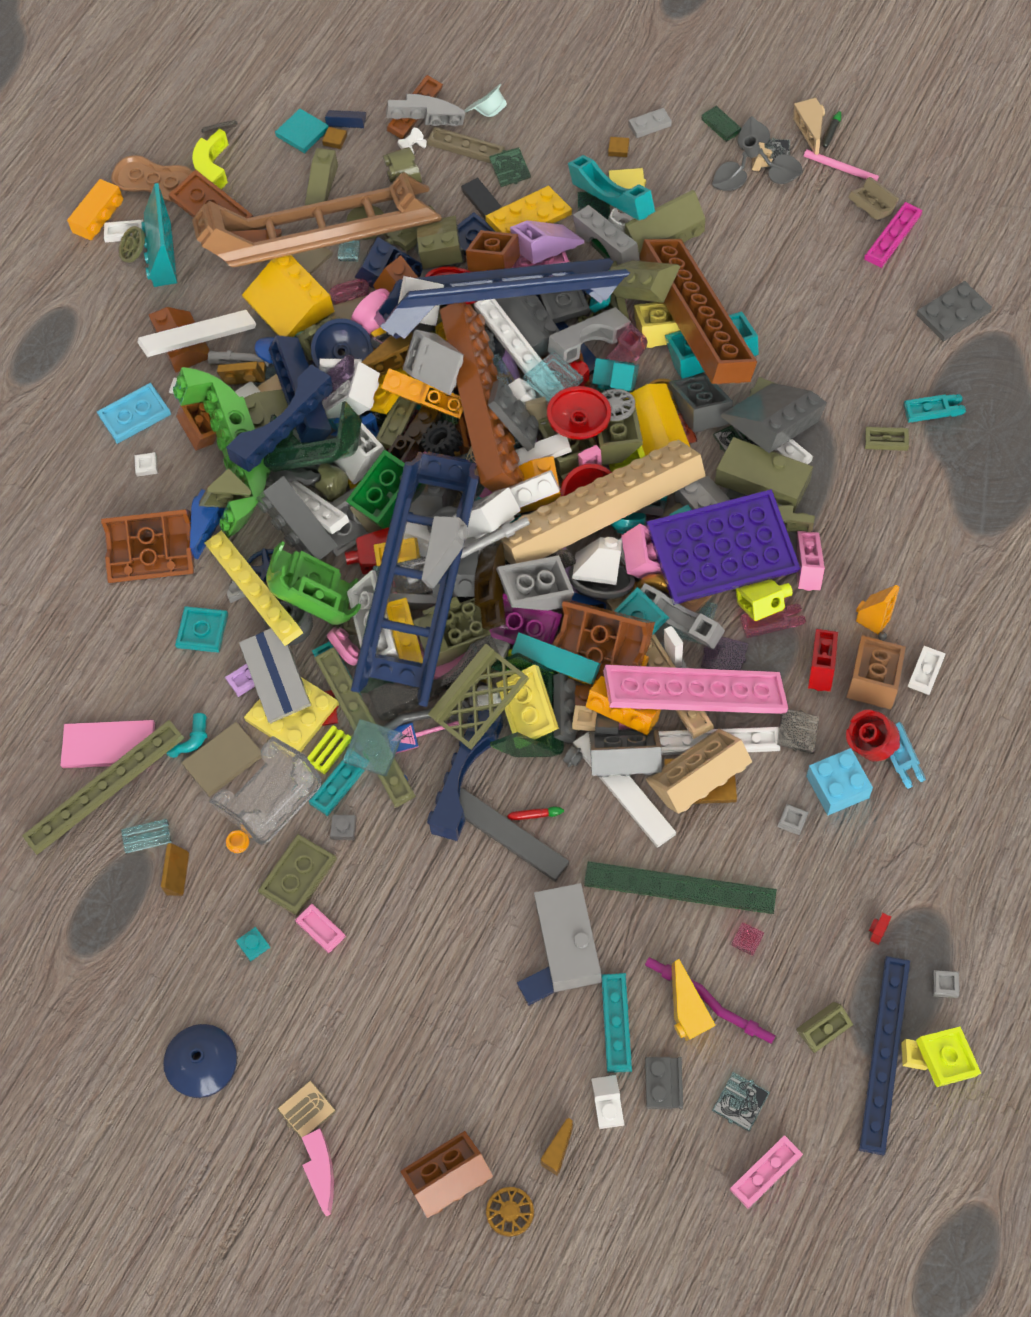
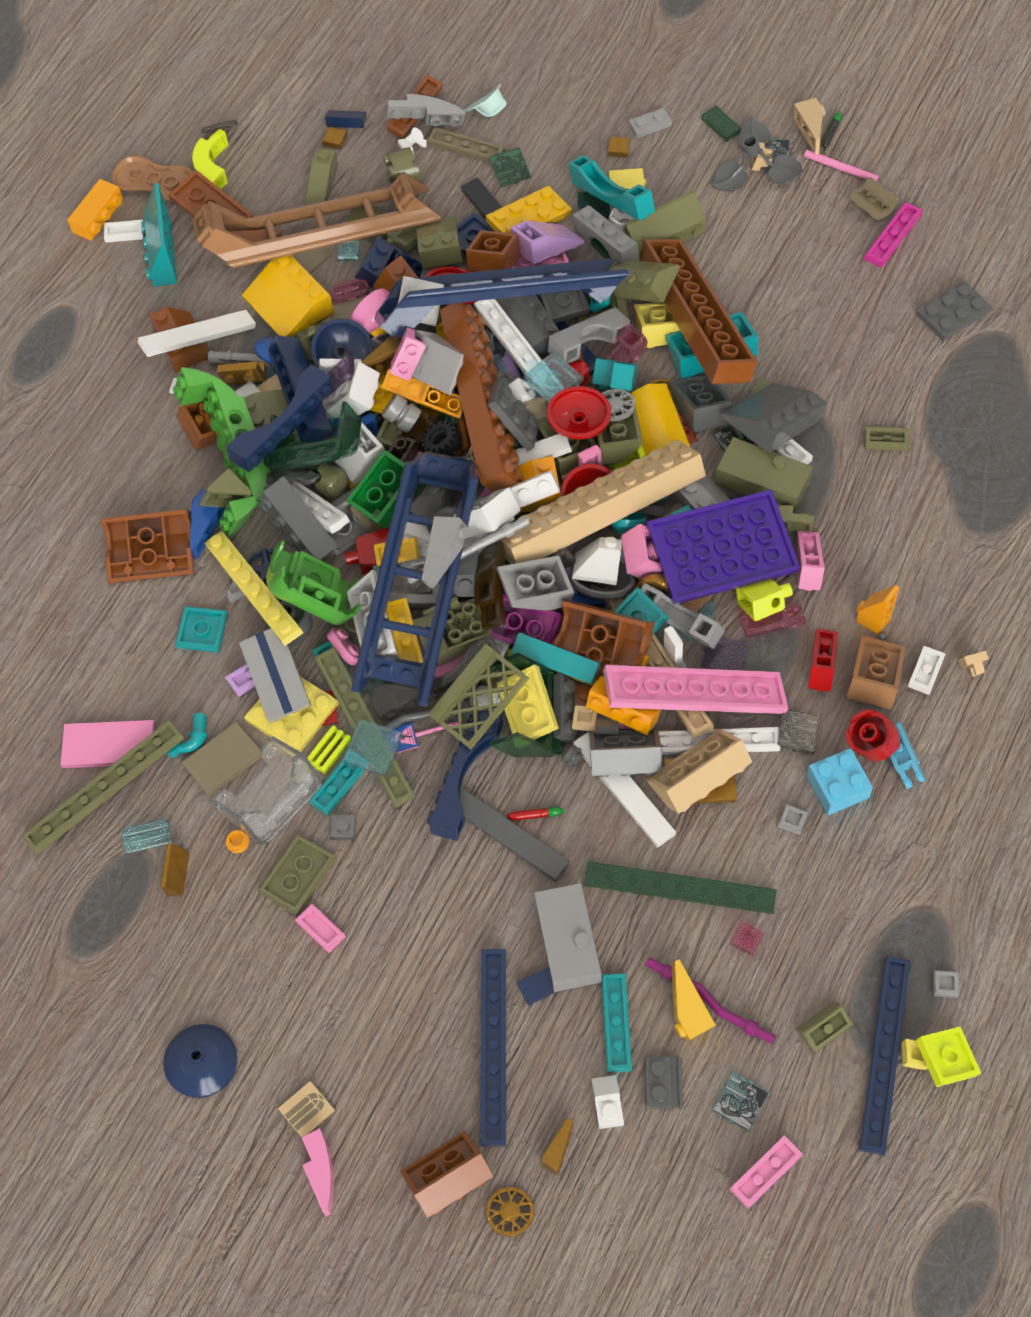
medium azure tile [97,383,171,444] -> none
olive wheel [119,226,145,263] -> none
white tile [134,452,158,477] -> none
teal plate [236,927,270,962] -> none
teal tile [275,109,329,154] -> none
red plate [869,913,891,945] -> none
teal hinge [903,394,966,423] -> none
none -> light grey wheel [382,393,422,433]
none -> bright pink bracket [390,327,426,381]
none -> dark blue plate [481,949,506,1147]
none -> tan tile [958,651,988,677]

